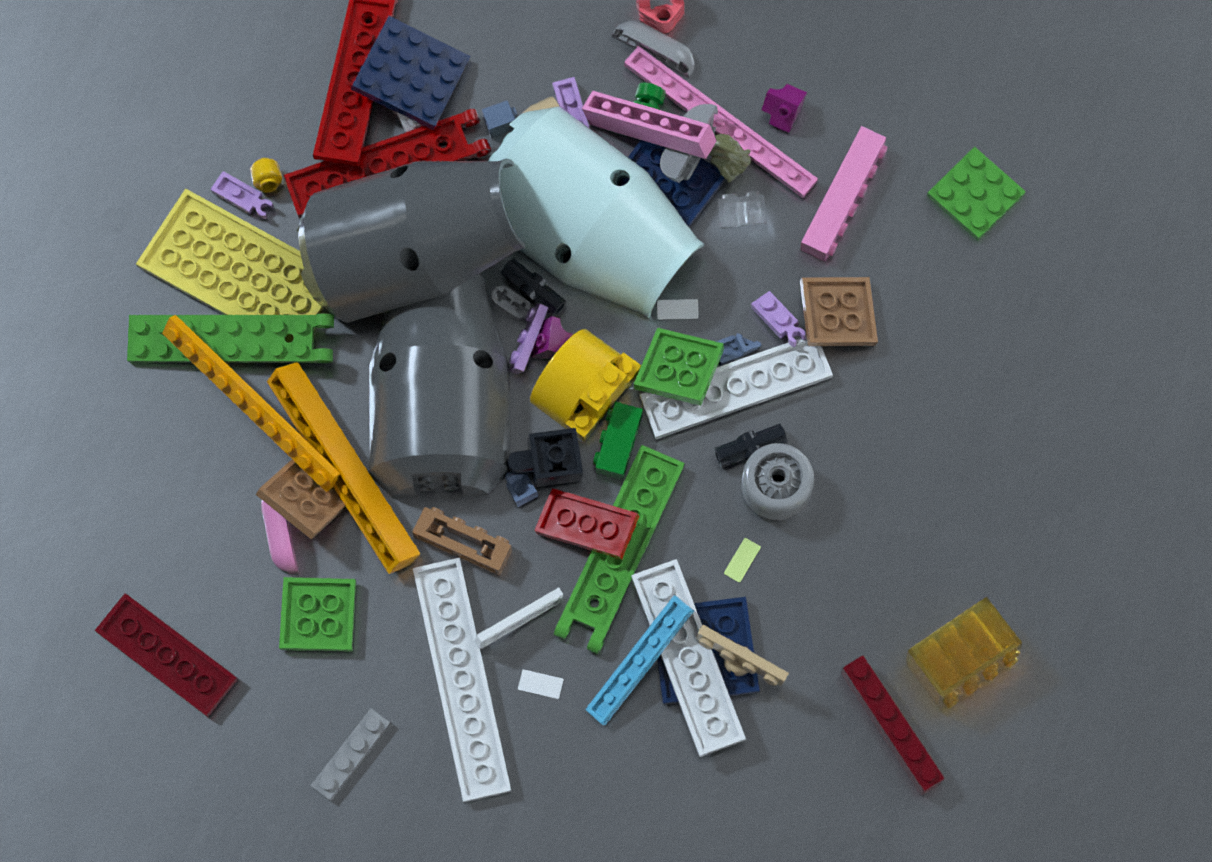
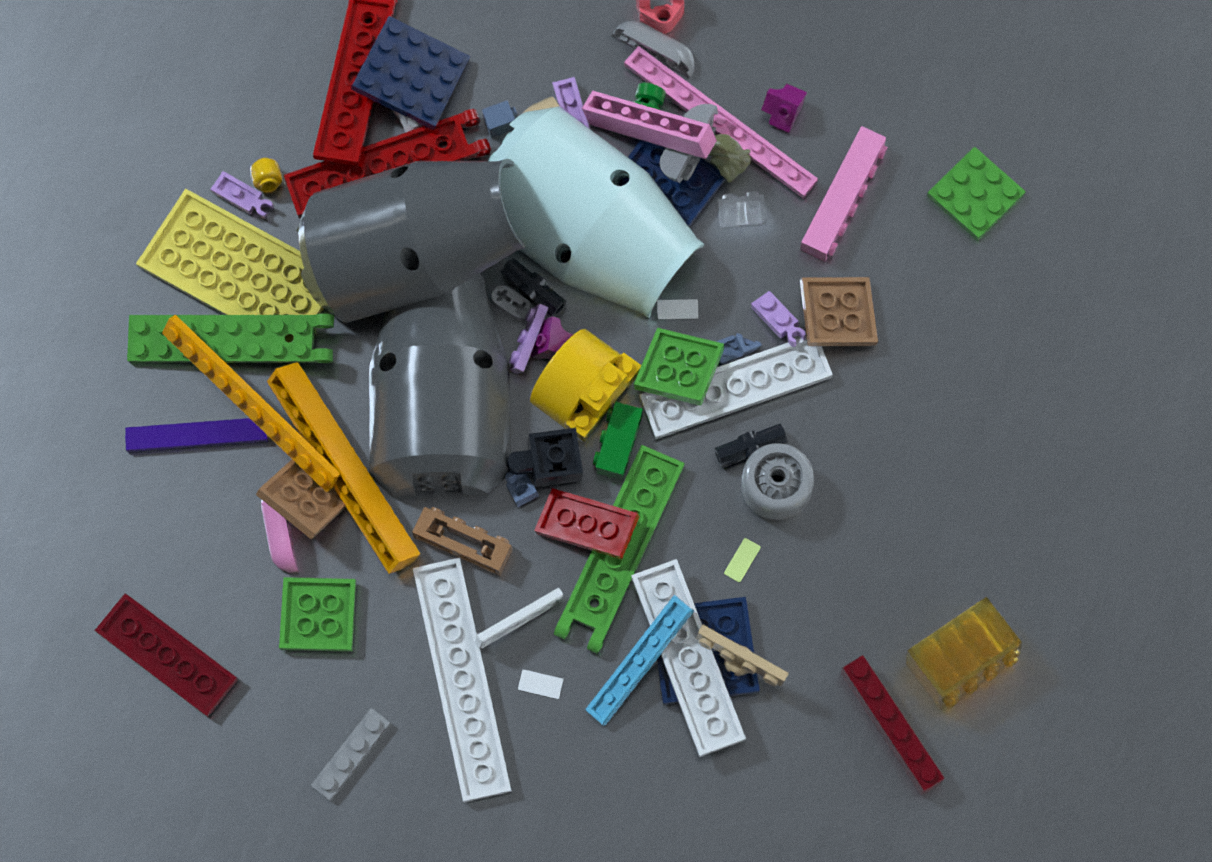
none -> dark purple tile [125,418,268,452]

